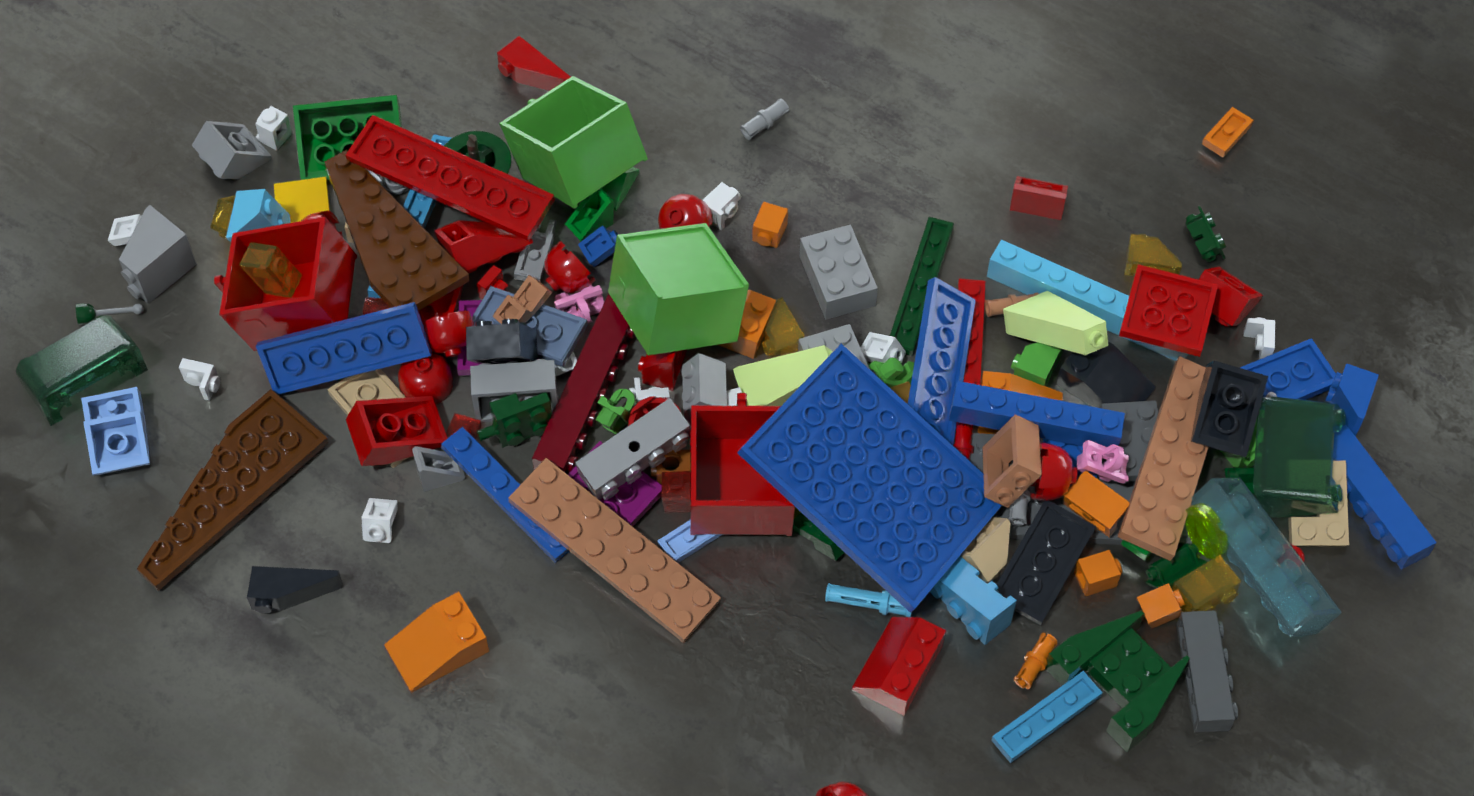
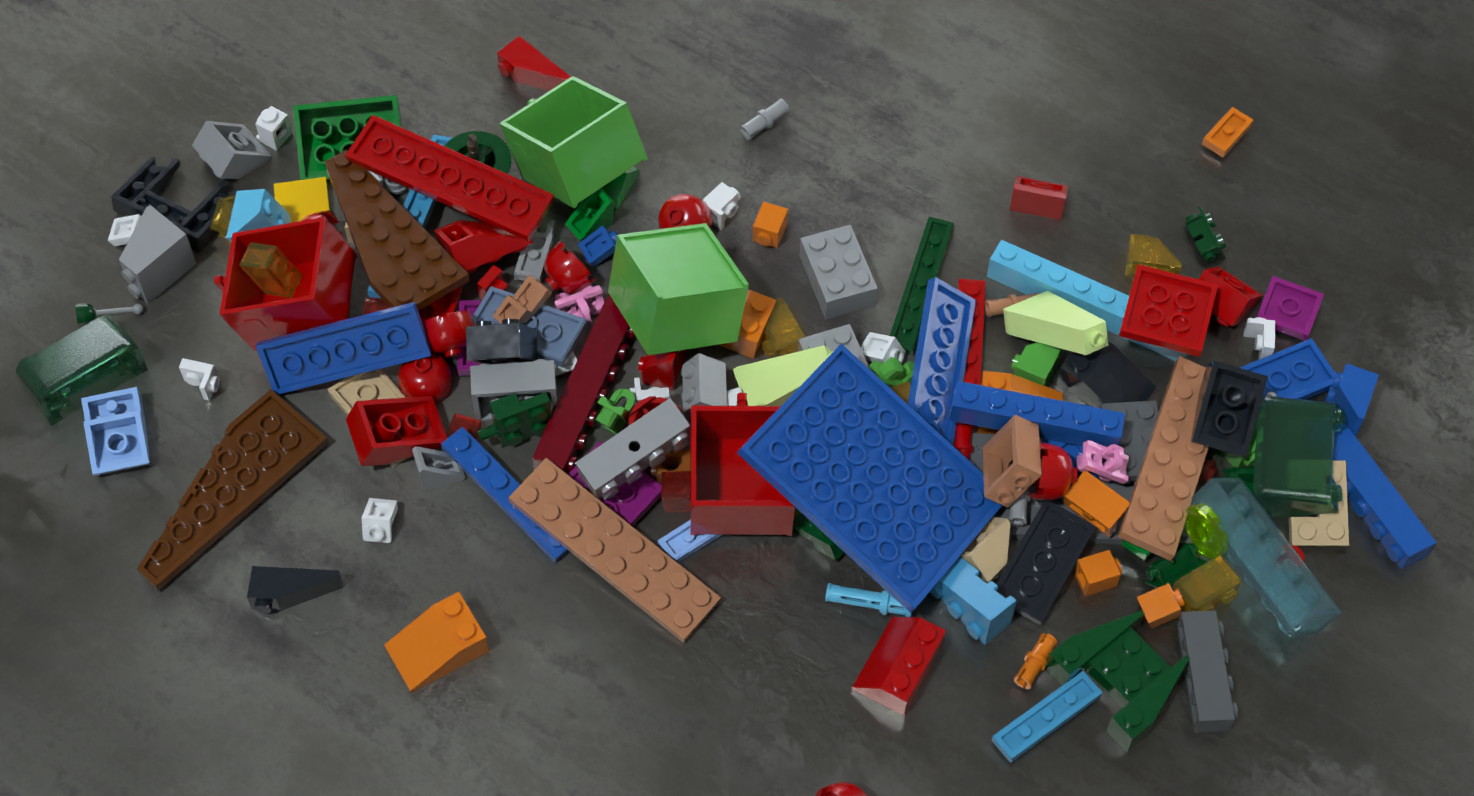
none -> black wedge [111,156,235,253]
none -> clear red plate [1198,458,1217,483]
none -> magenta plate [1256,276,1324,341]

